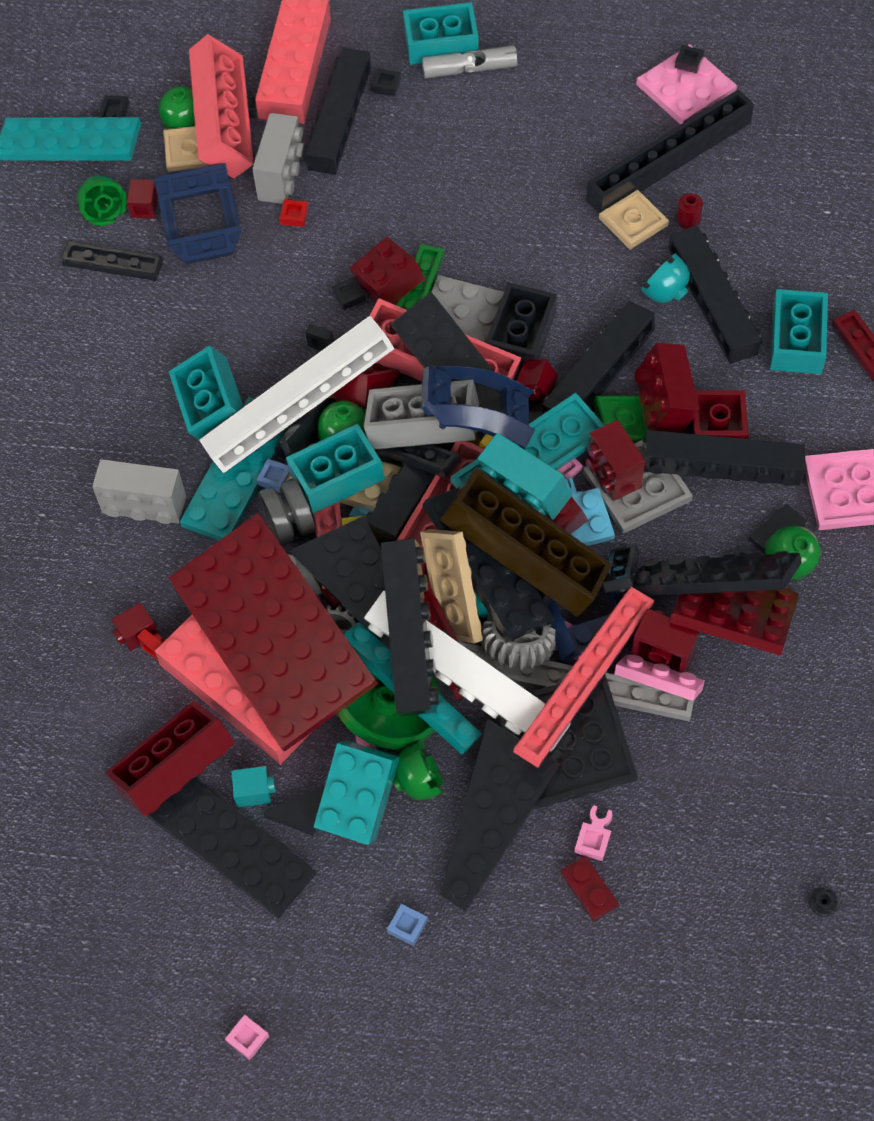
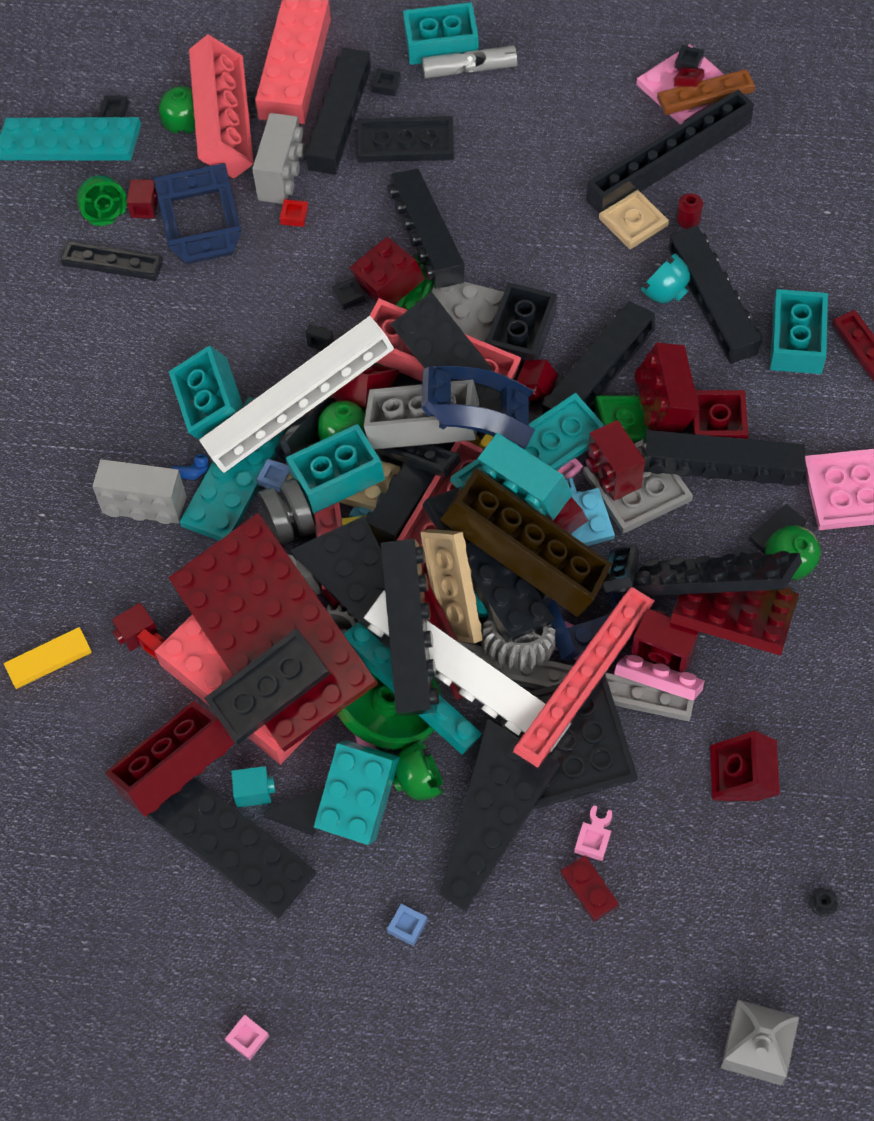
tan plate [164,126,210,172] -> none
none -> yellow tile [4,627,92,689]
none -> blue arm [172,454,210,480]
none -> black plate [205,628,331,744]
none -> black plate [357,116,454,162]
none -> black brick [387,169,465,289]
none -> dark orange tile [657,69,756,116]
none -> dark red tile [674,68,705,87]
none -> dark red slope [710,730,780,801]
none -> light grey piece [721,1000,799,1086]

